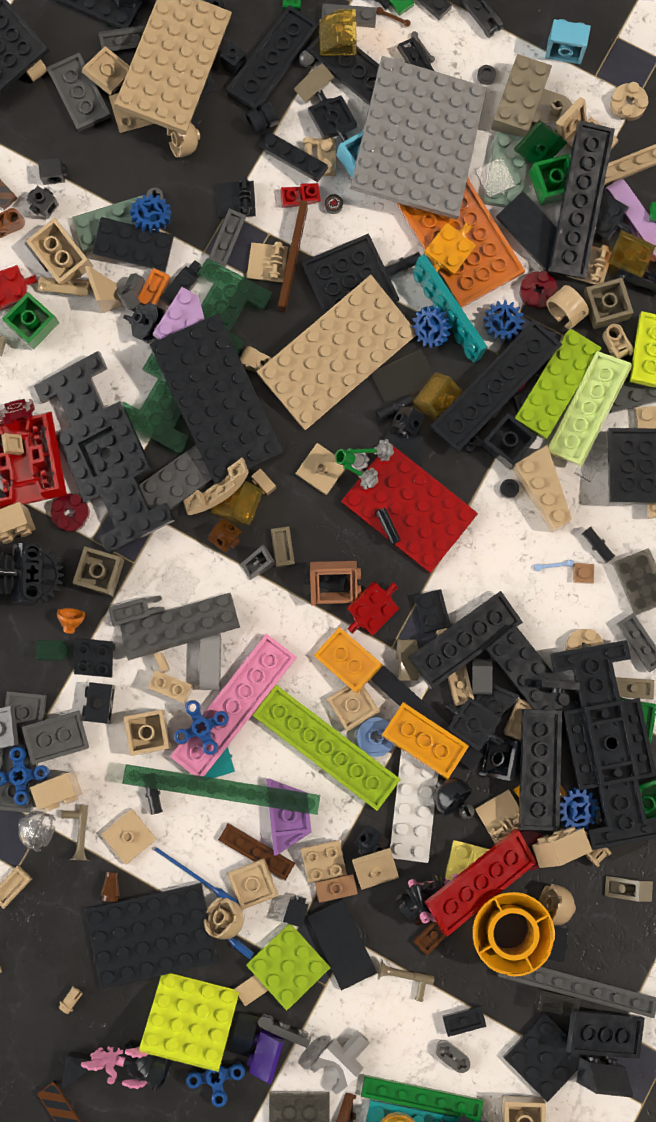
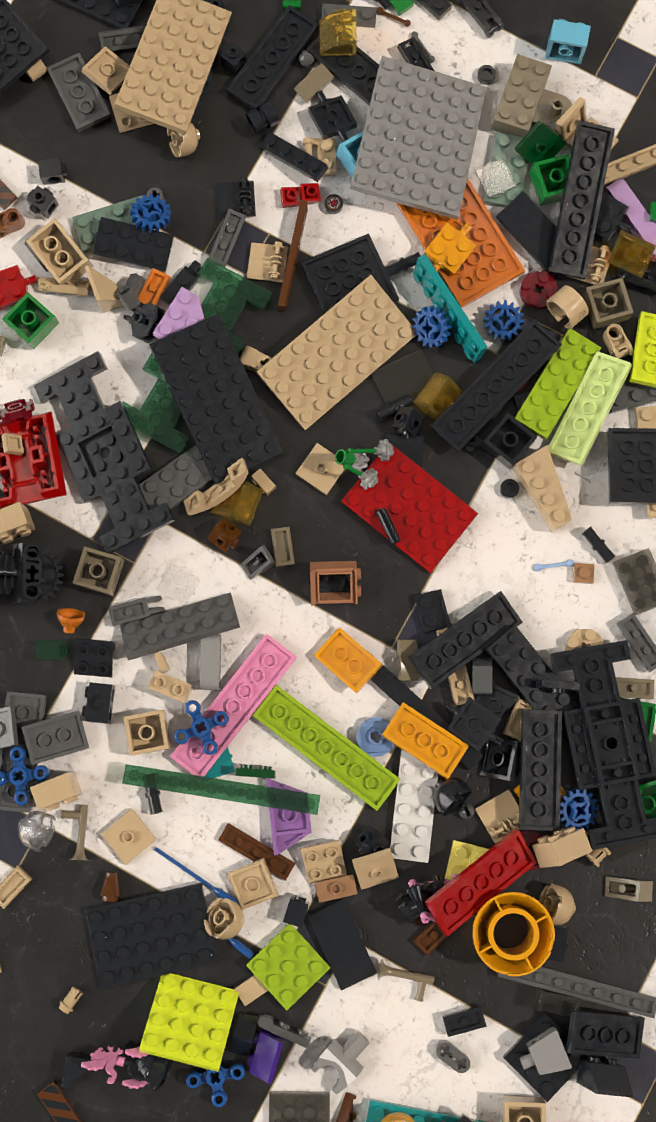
dark red plate [51,493,90,532] -> none
tan plate [327,686,380,732] -> none
red plate [347,581,399,636] -> none
green tile [361,1075,484,1121] -> none
tan plate [610,82,649,121] -> none
none -> dark green plate [235,764,276,779]
none -> light grey torso [519,1027,572,1075]

